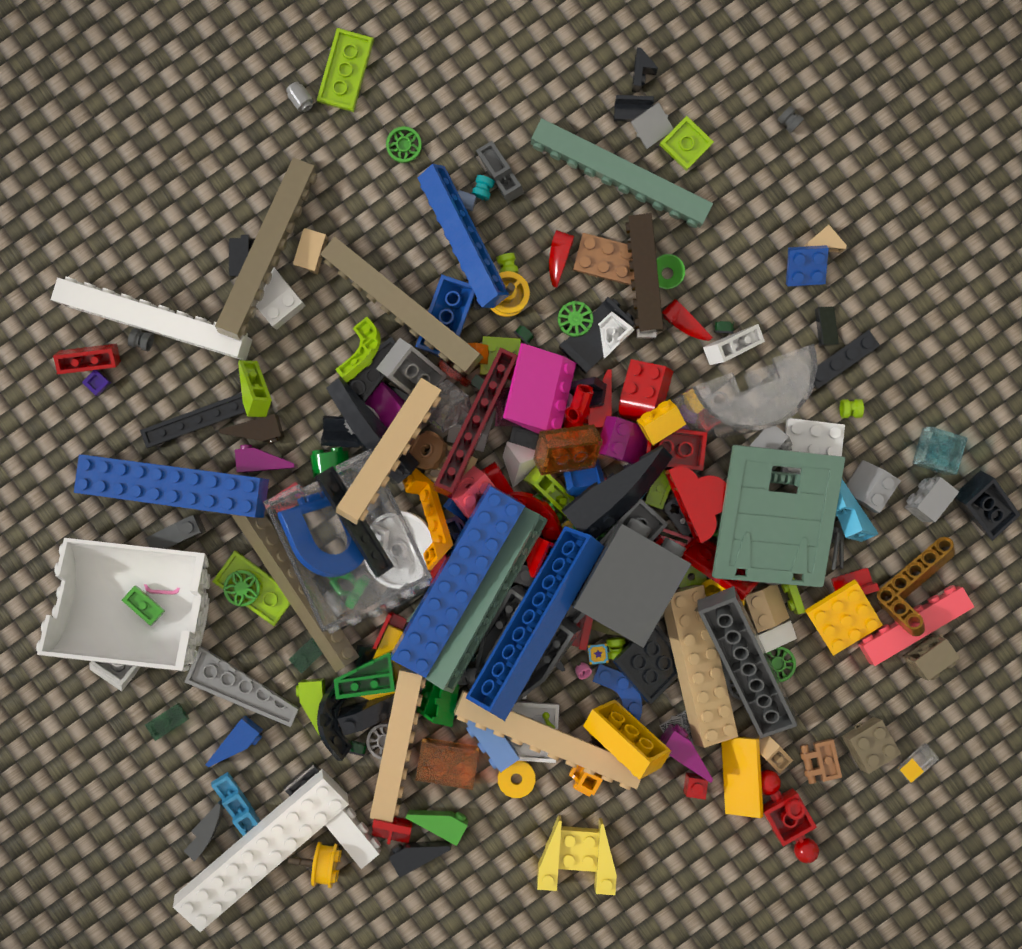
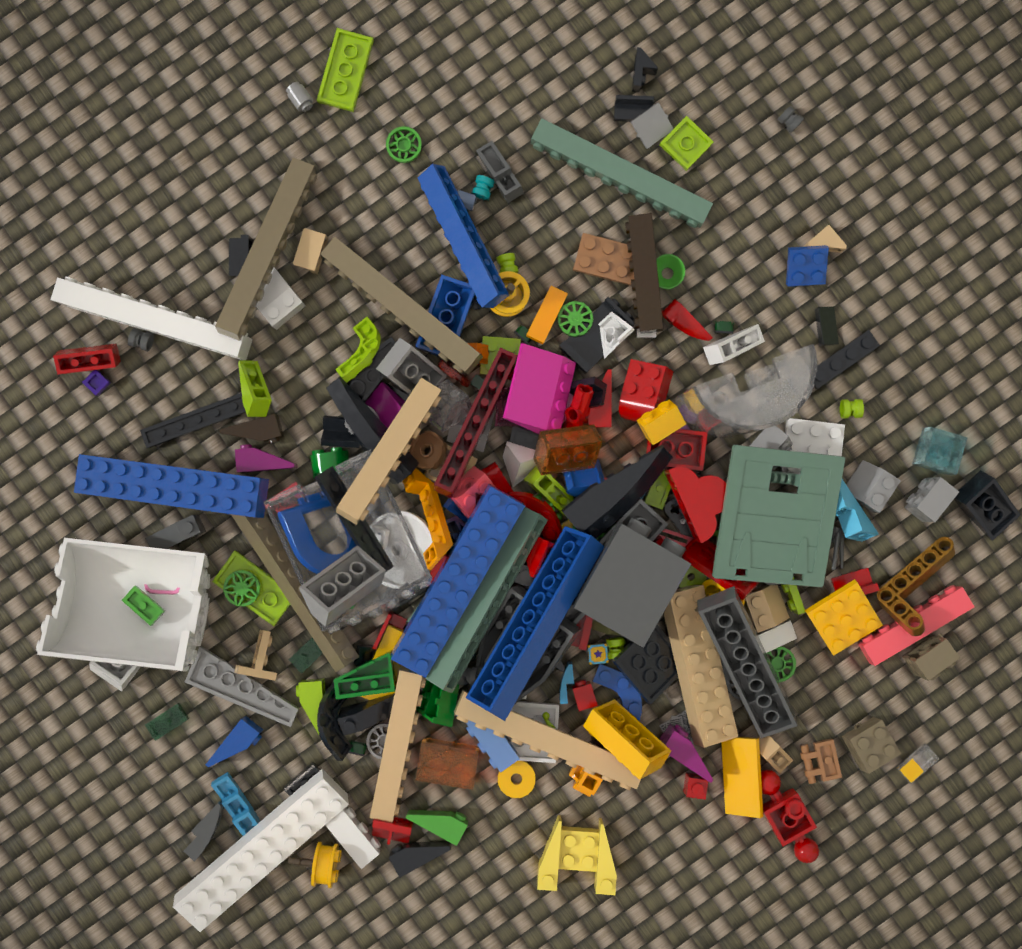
red piece [549,230,575,288] -> none
bright pink hinge [575,662,592,680] -> none
magenta slope [595,416,647,464] -> none
none -> tan bracket [234,630,277,681]
none -> light grey slope [299,545,386,627]
none -> light orange tile [526,286,568,345]
none -> dark azure slope [559,662,574,704]
none -> red brick [572,679,598,711]

